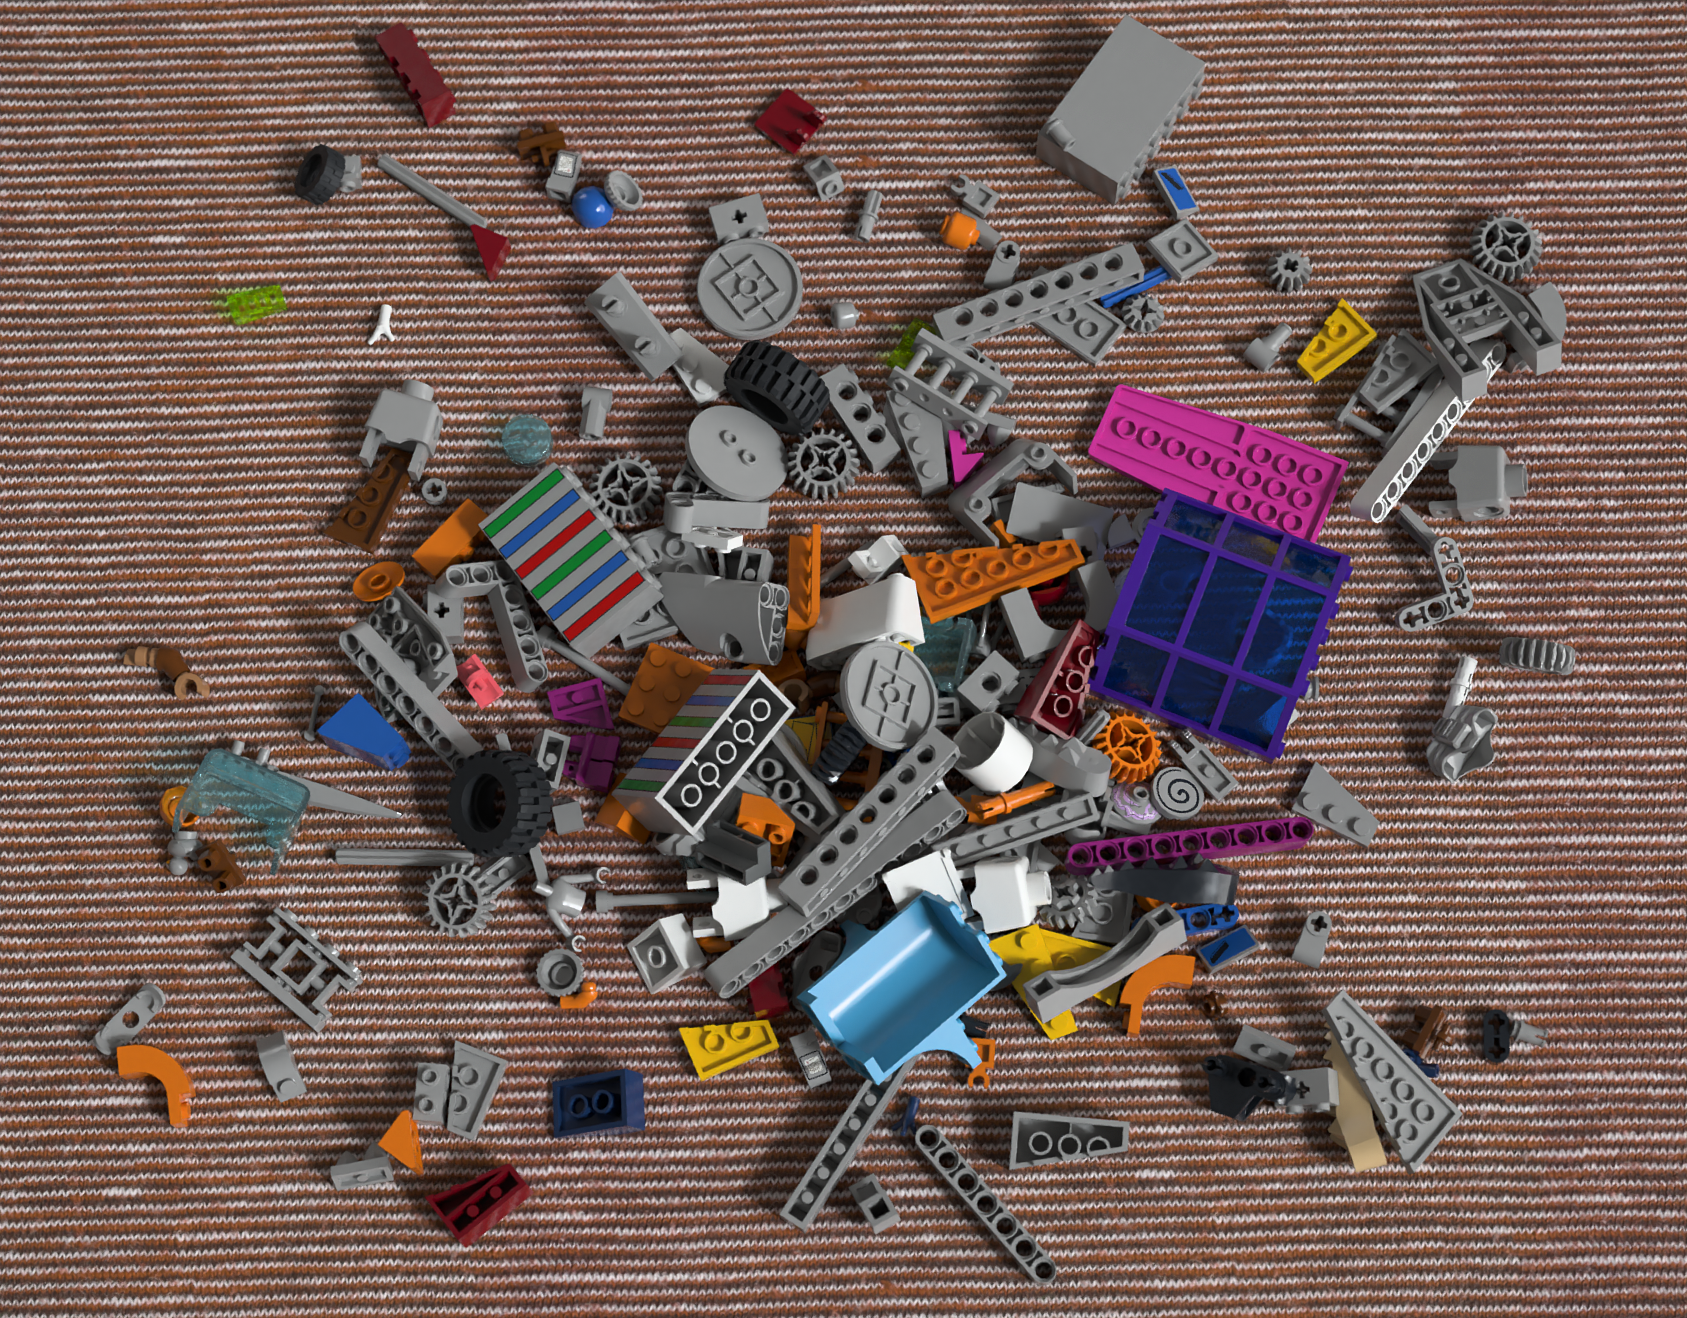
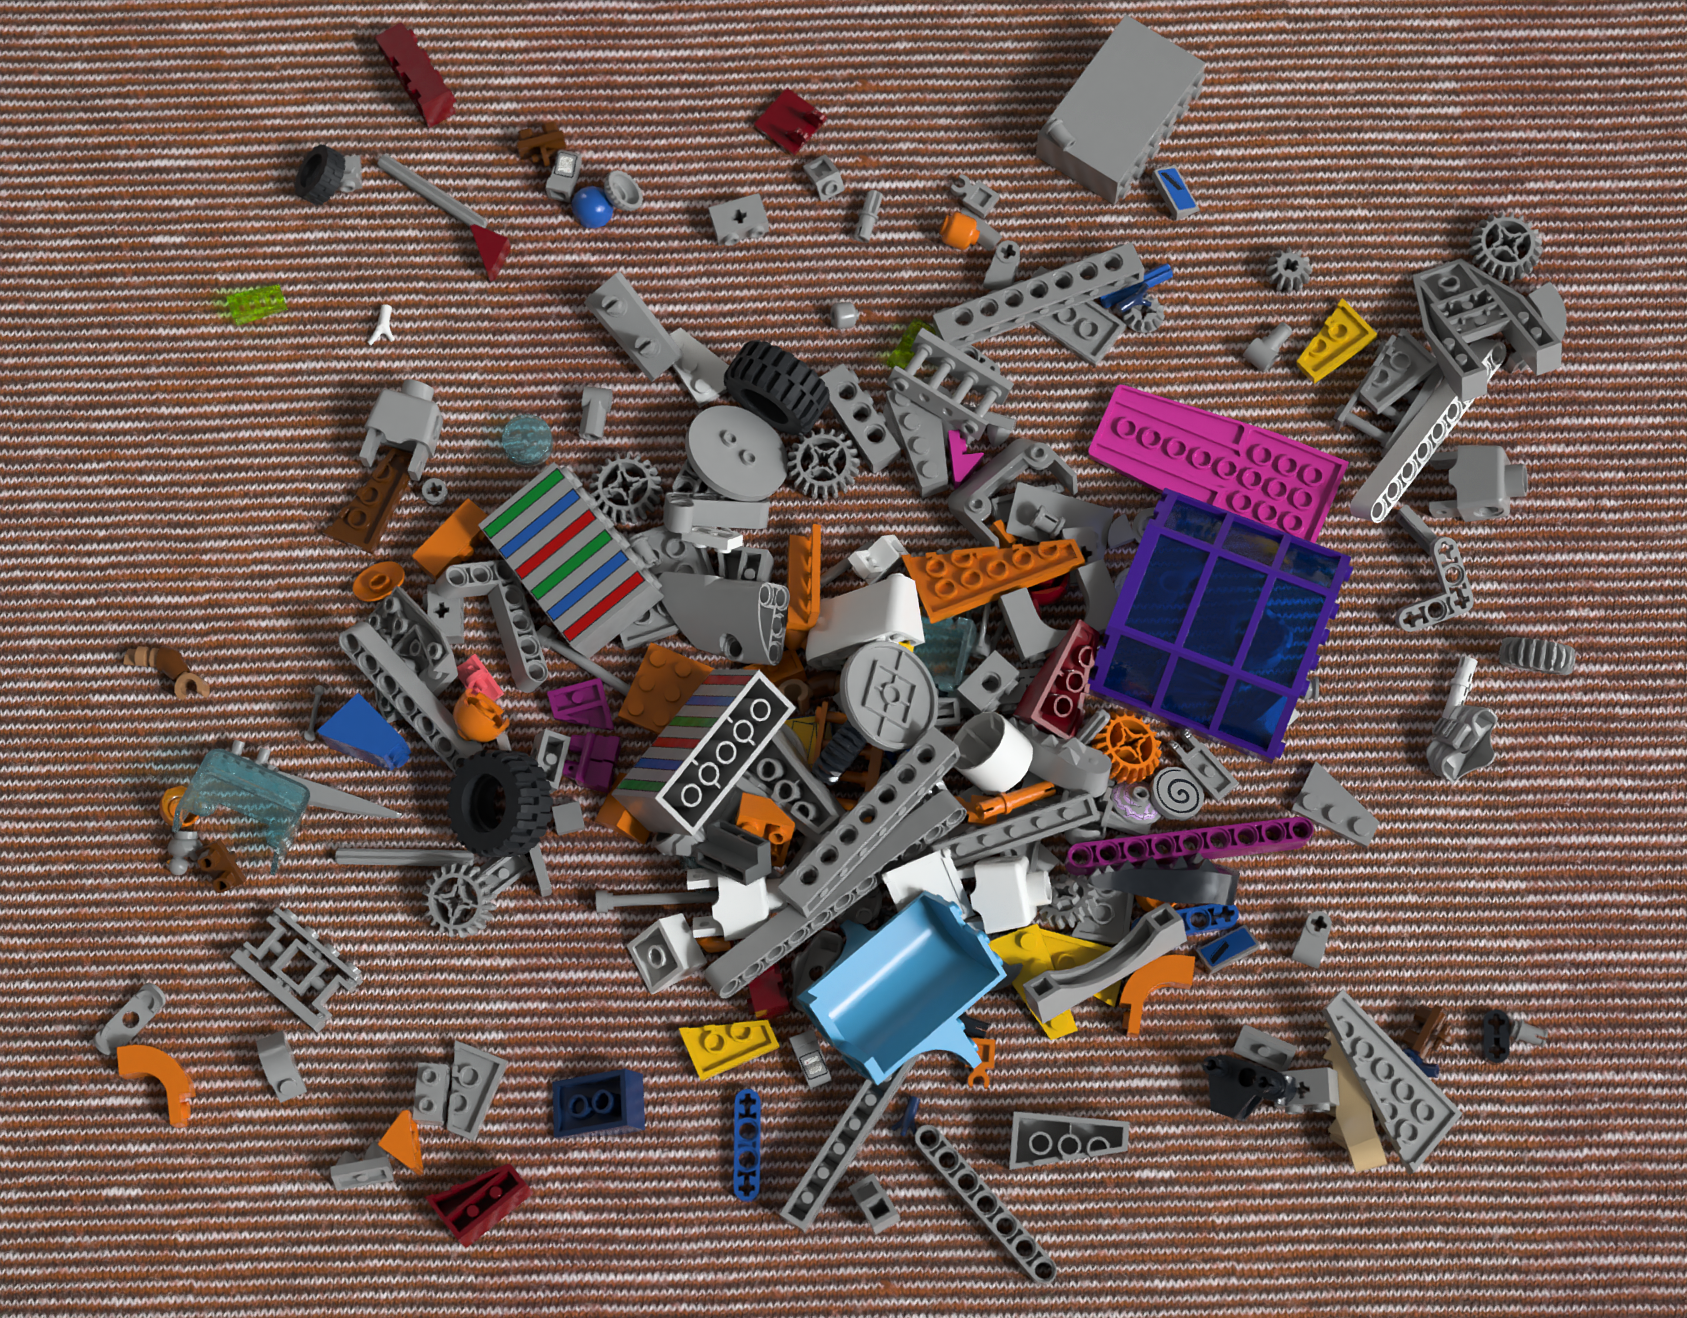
light grey piece [532,867,610,952] -> none
light grey hat [536,948,584,997] -> none
orange arm [560,982,598,1009] -> none
light grey plate [697,238,803,340] -> none
light grey tile [1145,218,1219,284] -> none
reddish brown plate [1203,990,1228,1022] -> none
none -> orange cylinder [453,688,510,742]
none -> blue beam [734,1089,761,1203]
none -> light grey bush [1030,505,1066,540]
none -> dark blue bar [1116,283,1152,313]

